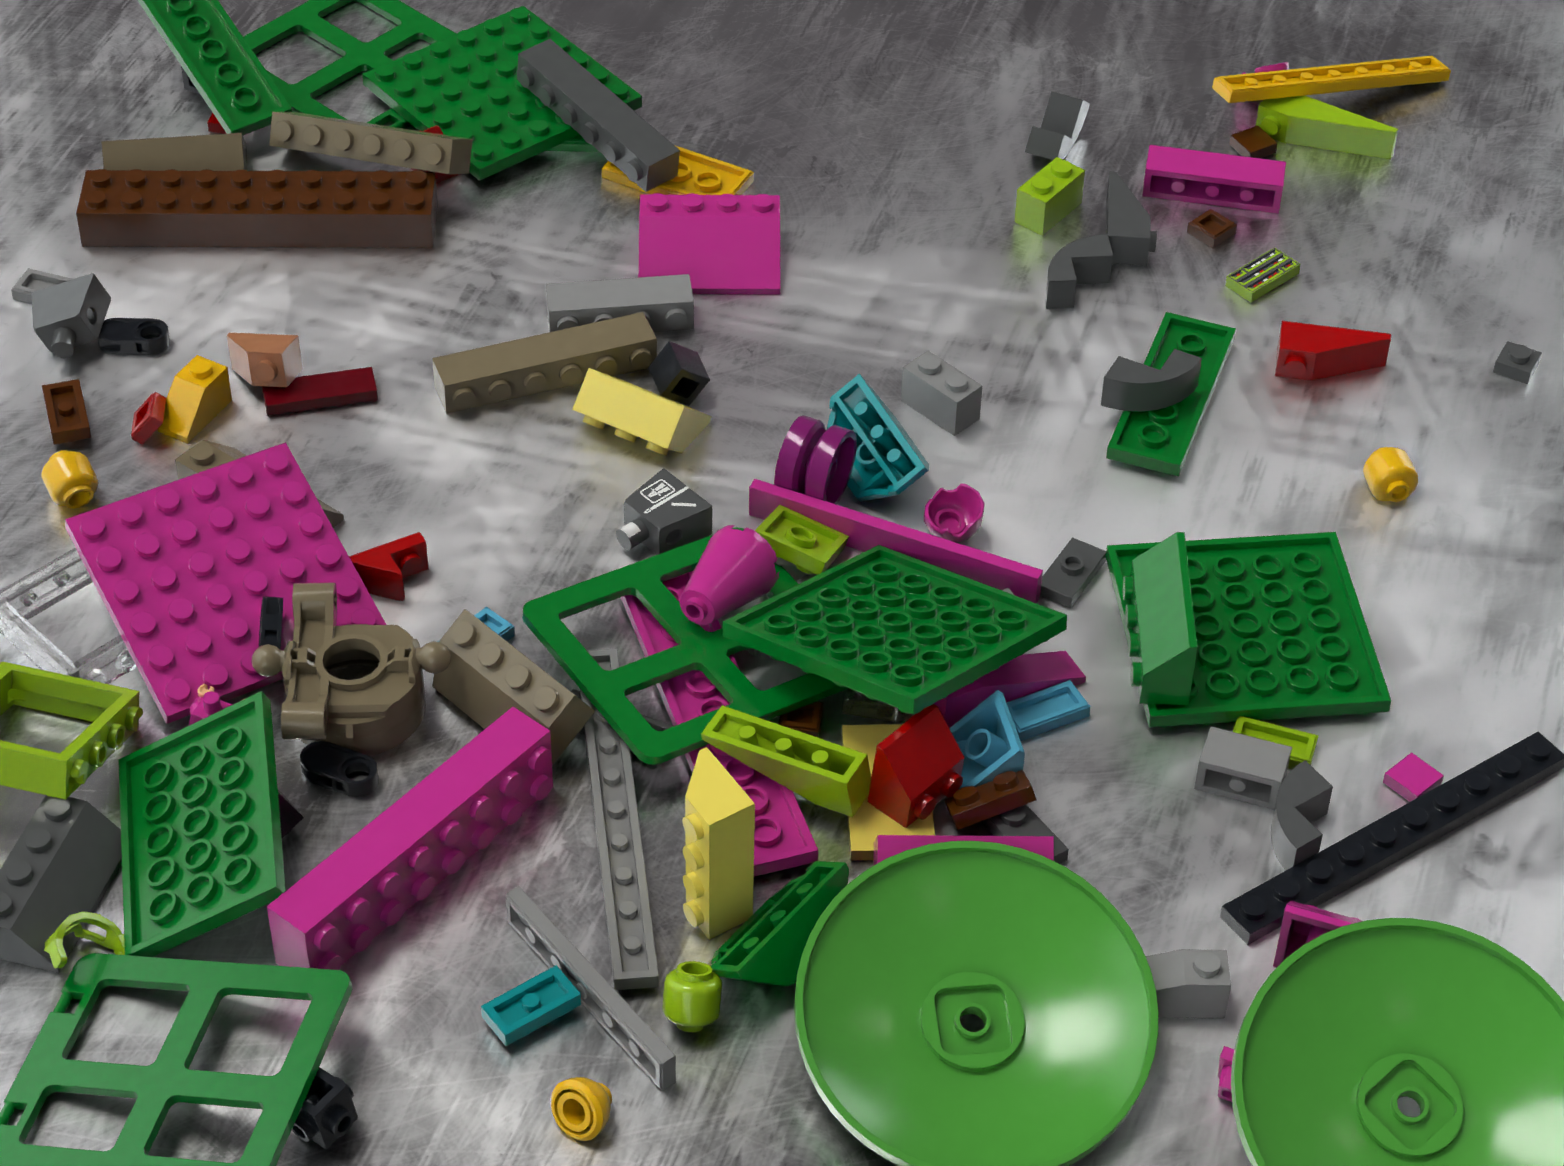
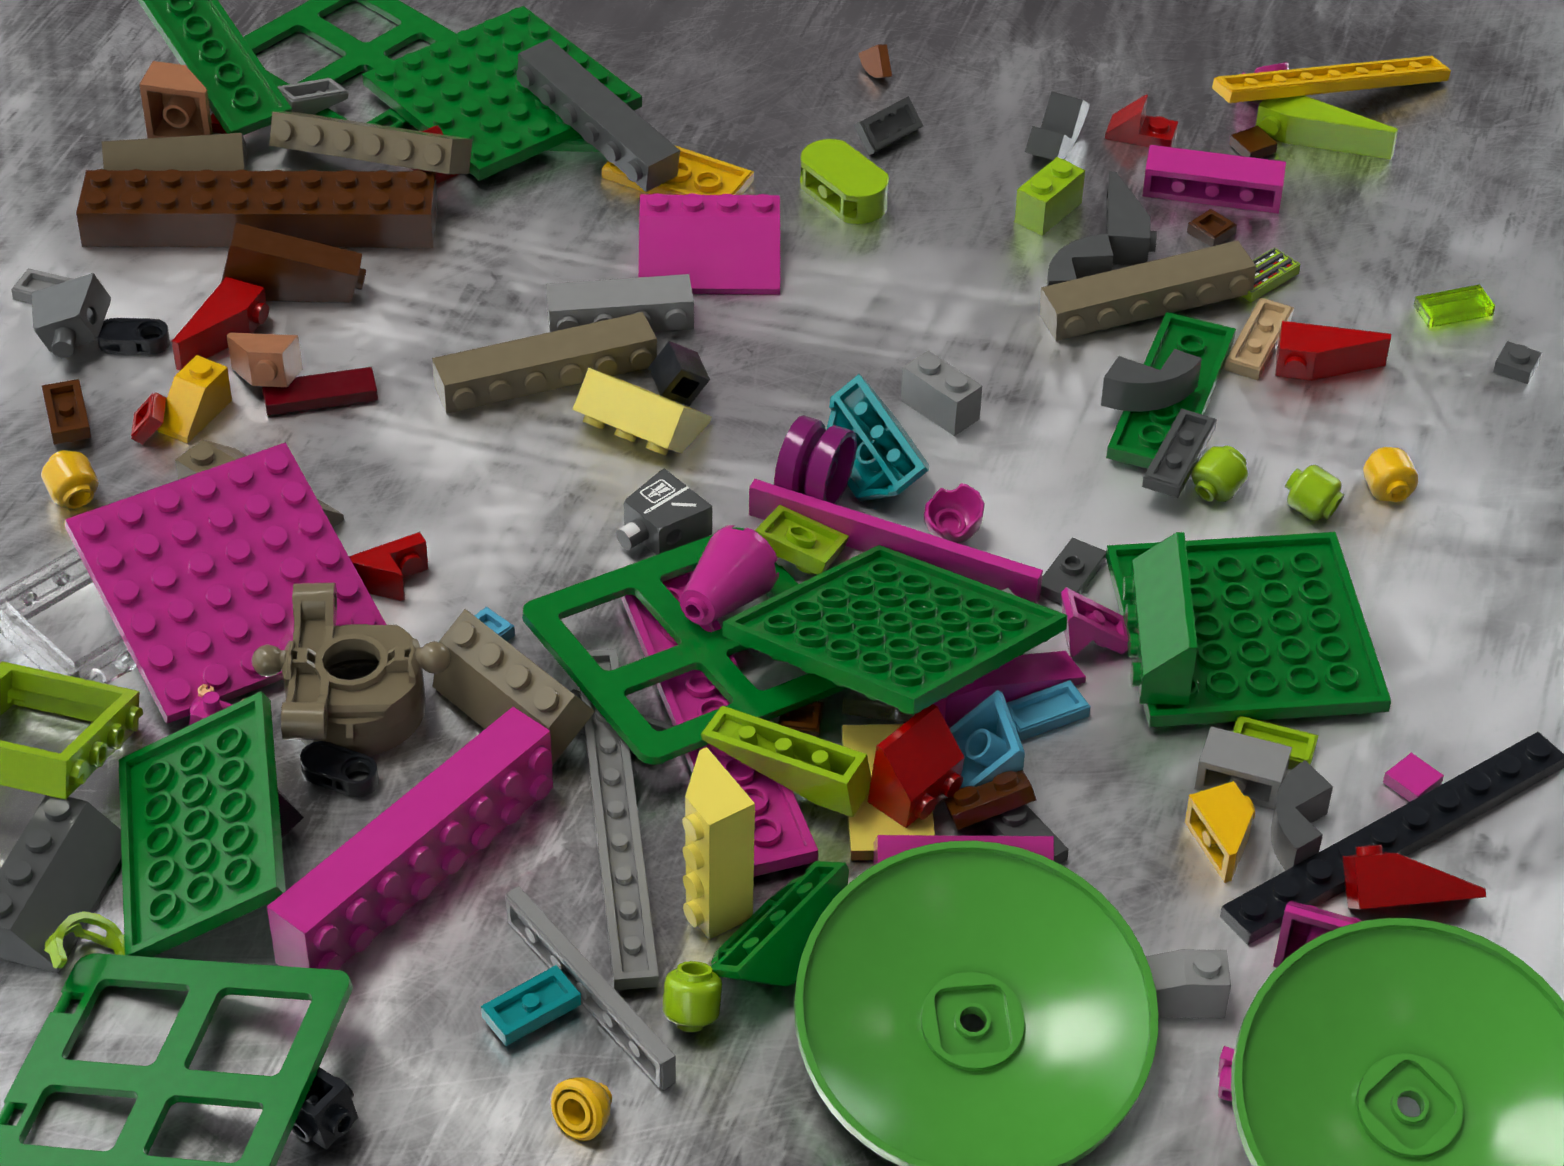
black piece [258,596,283,649] -> none
none -> nougat slope [139,61,213,138]
none -> red slope [172,277,269,370]
none -> reddish brown slope [221,222,366,303]
none -> light grey slope [277,78,349,115]
none -> lime brick [800,139,889,224]
none -> dark grey plate [854,96,923,155]
none -> dark orange tile [858,44,892,78]
none -> dark tan brick [1039,240,1256,341]
none -> dark pink slope [1061,587,1128,658]
none -> red slope [1105,94,1178,147]
none -> dark grey tile [1142,408,1217,498]
none -> yellow slope [1184,781,1255,883]
none -> lime head [1191,446,1248,502]
none -> tan tile [1224,298,1294,380]
none -> lime head [1285,465,1344,521]
none -> red slope [1343,845,1486,909]
none -> clear neon green tile [1413,284,1495,328]

